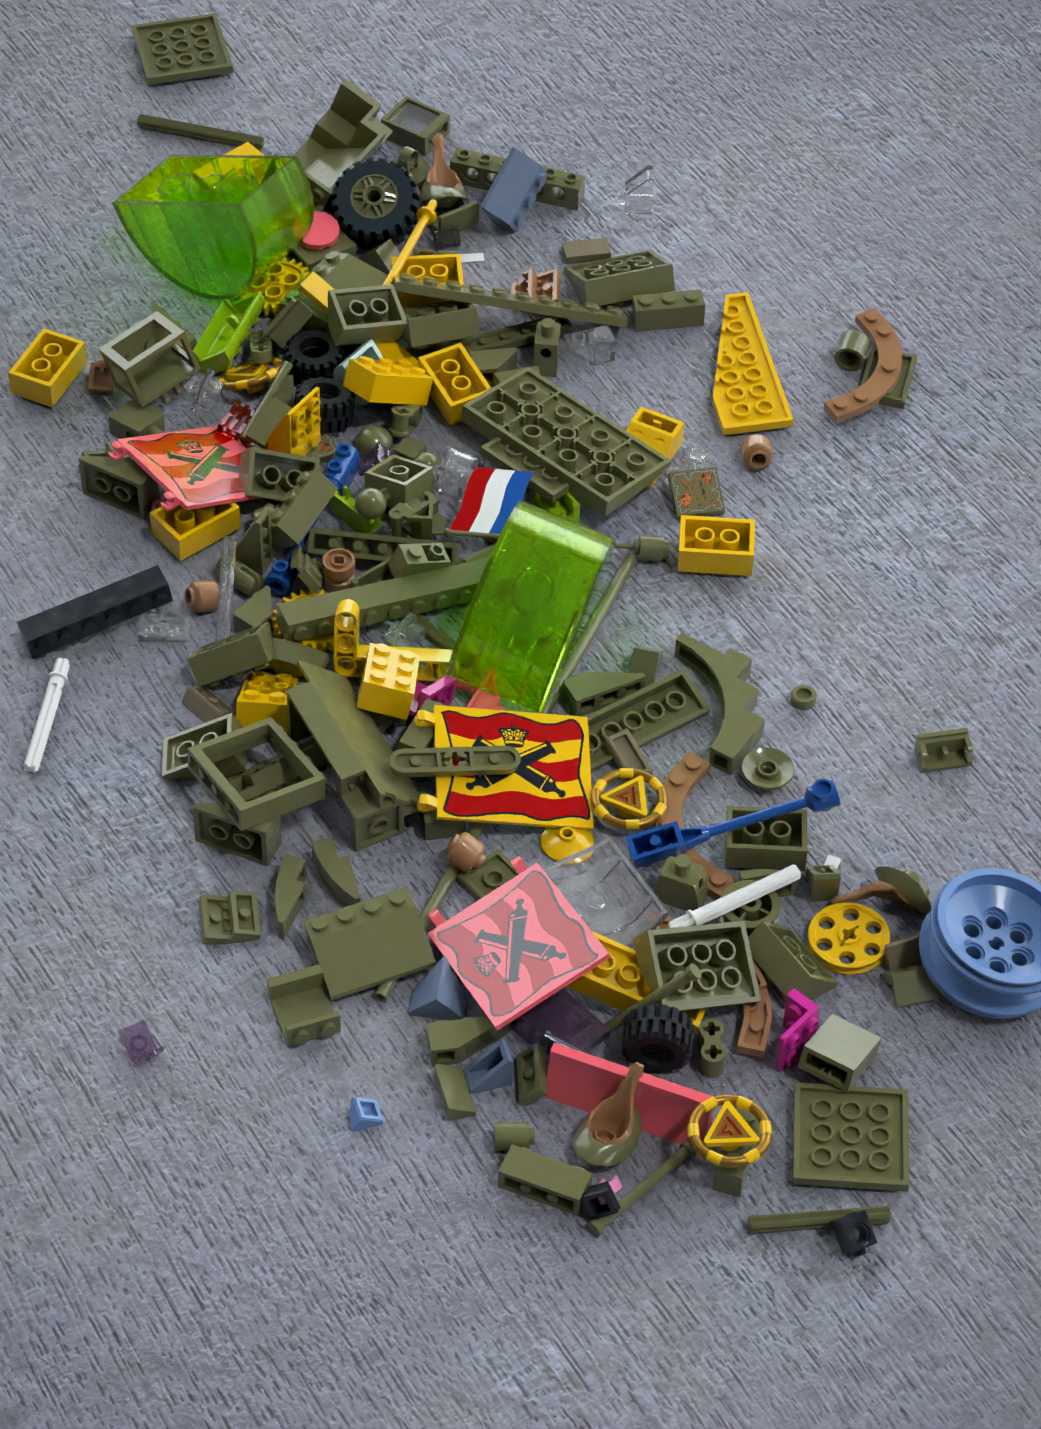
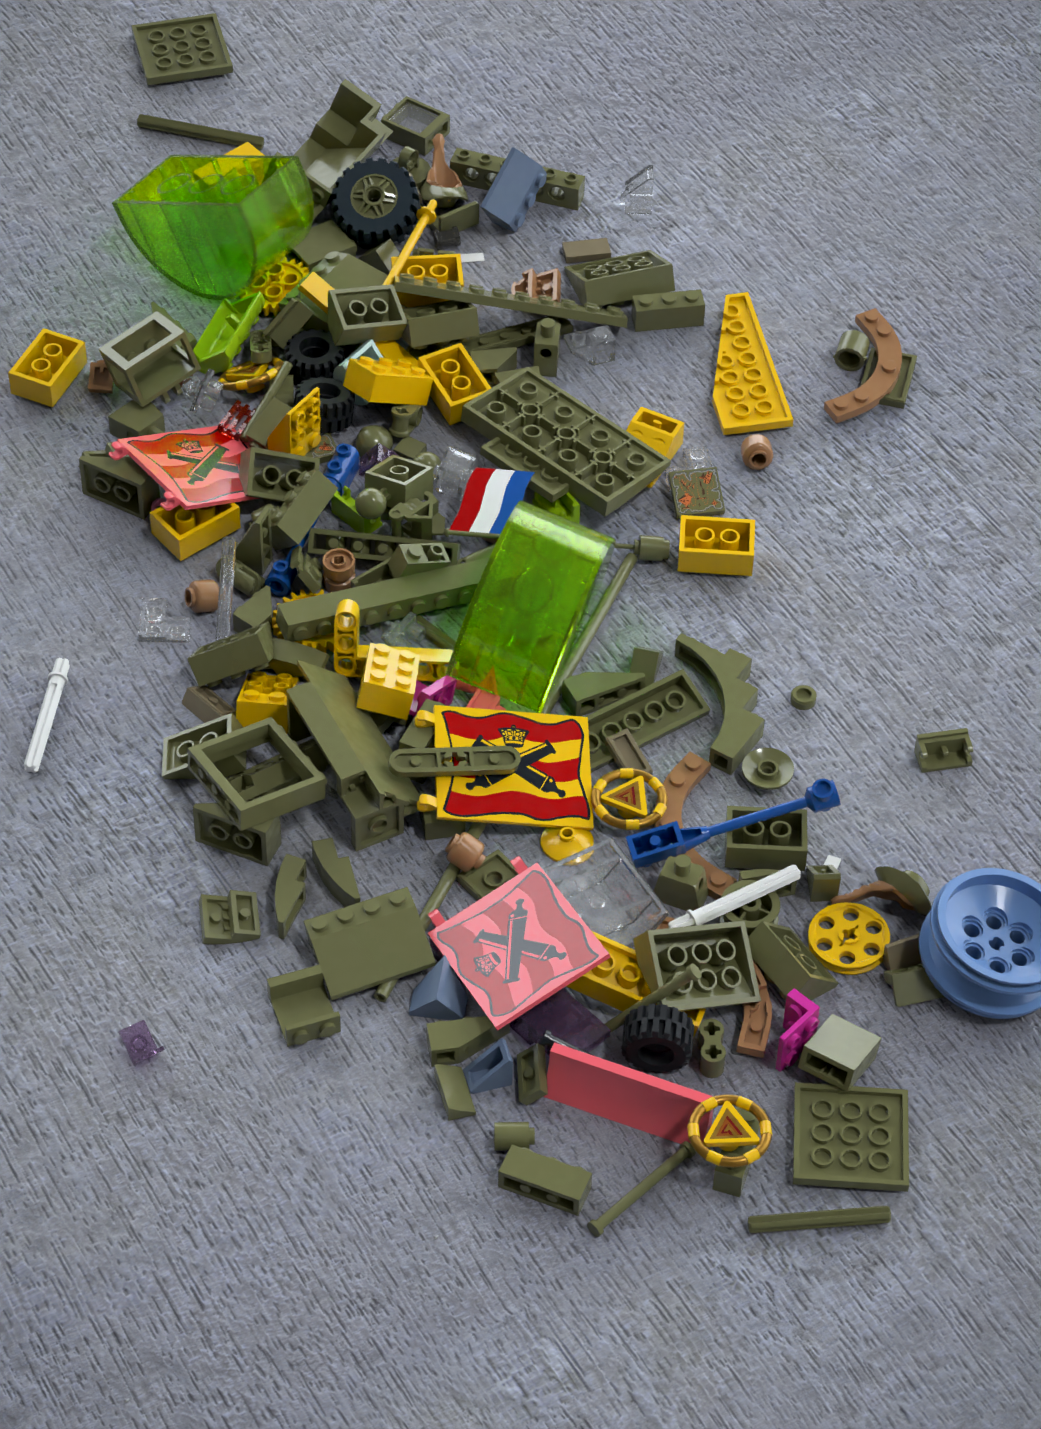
black brick [17,565,173,659] -> none
coral tile [294,211,340,251] -> none
medium blue slope [350,1097,384,1131] -> none
hat [572,1062,644,1167] -> none
black piece [581,1175,622,1219] -> none
black brick [830,1210,878,1257] -> none

